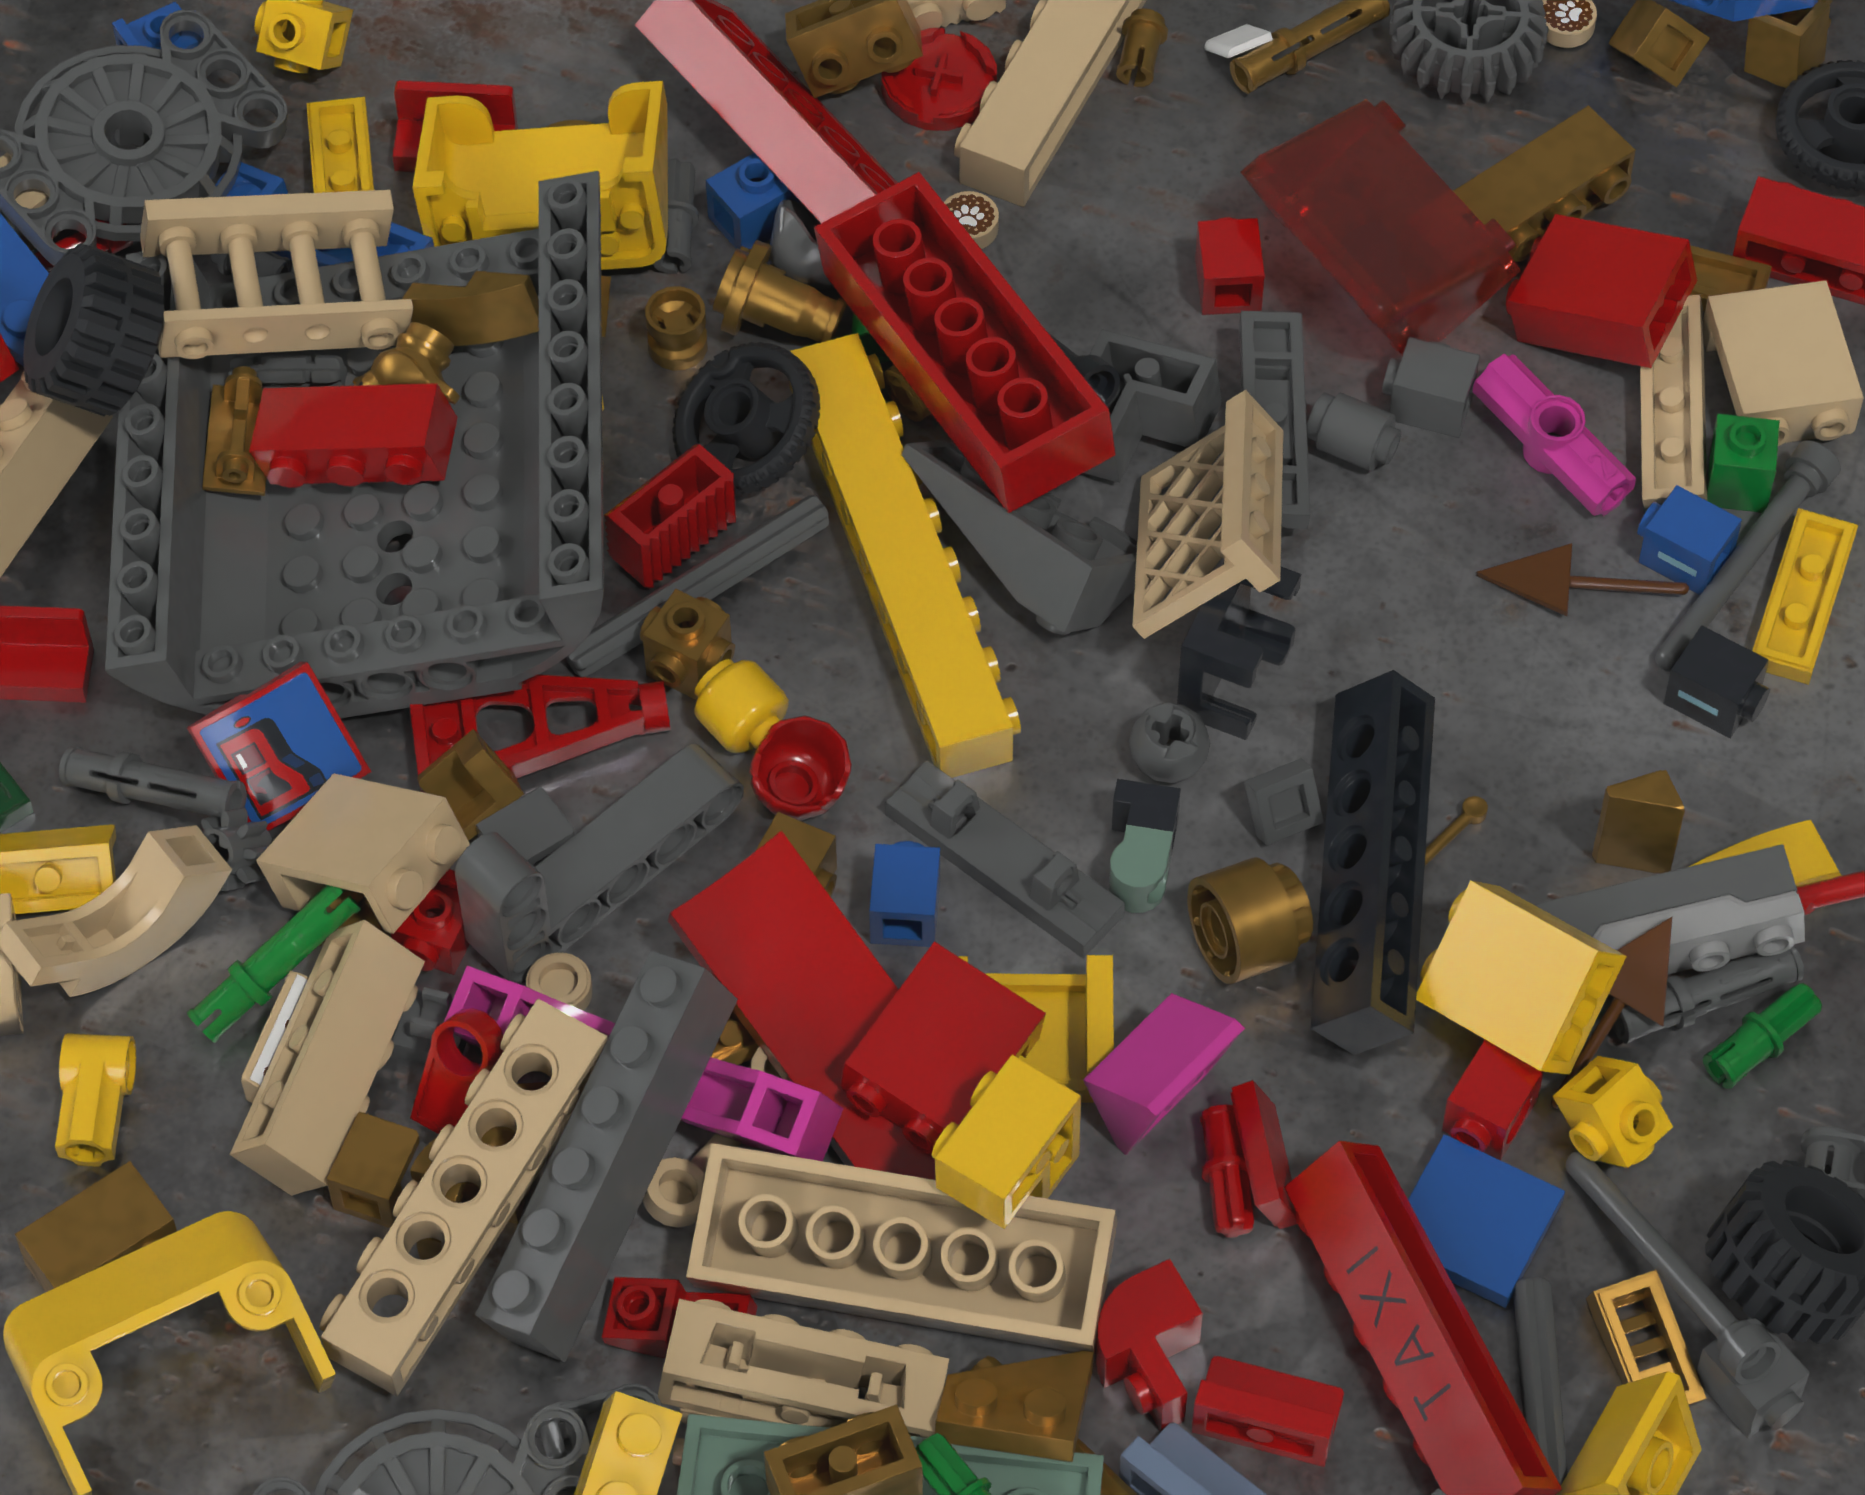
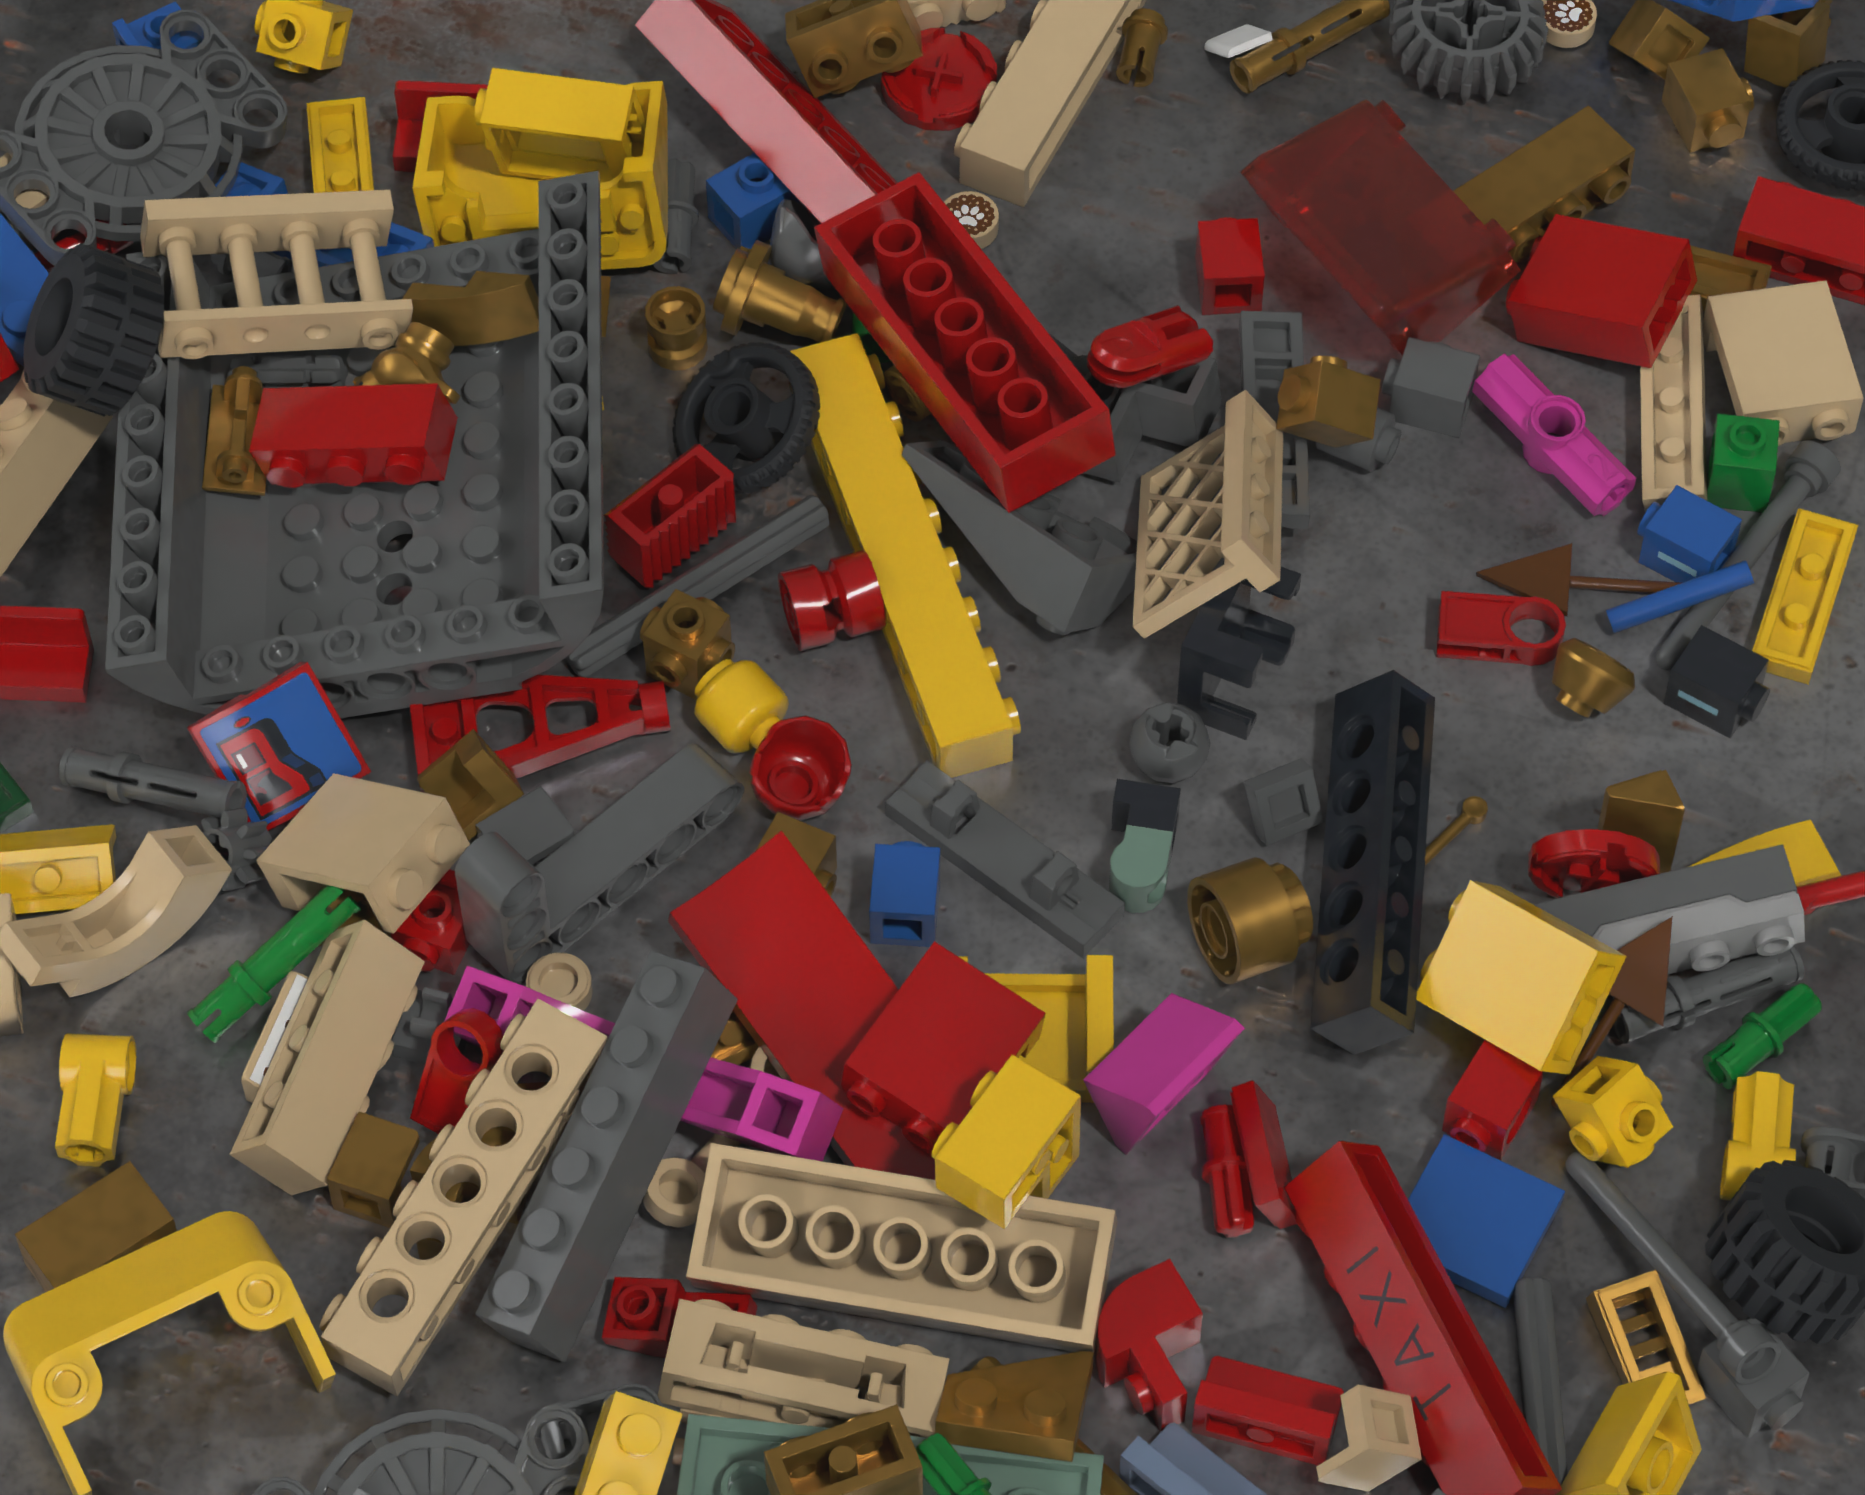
none -> yellow window [474,68,646,183]
none -> red wheel [778,550,886,651]
none -> red arm [1087,305,1213,388]
none -> pearl gold brick [1276,355,1381,448]
none -> tan panel [1316,1384,1422,1492]
none -> red piece [1436,591,1566,666]
none -> red tile [1528,829,1660,898]
none -> pearl gold cone [1552,638,1635,718]
none -> blue piece [1606,560,1754,634]
none -> pearl gold brick [1662,48,1754,153]
none -> yellow piece [1720,1071,1796,1201]

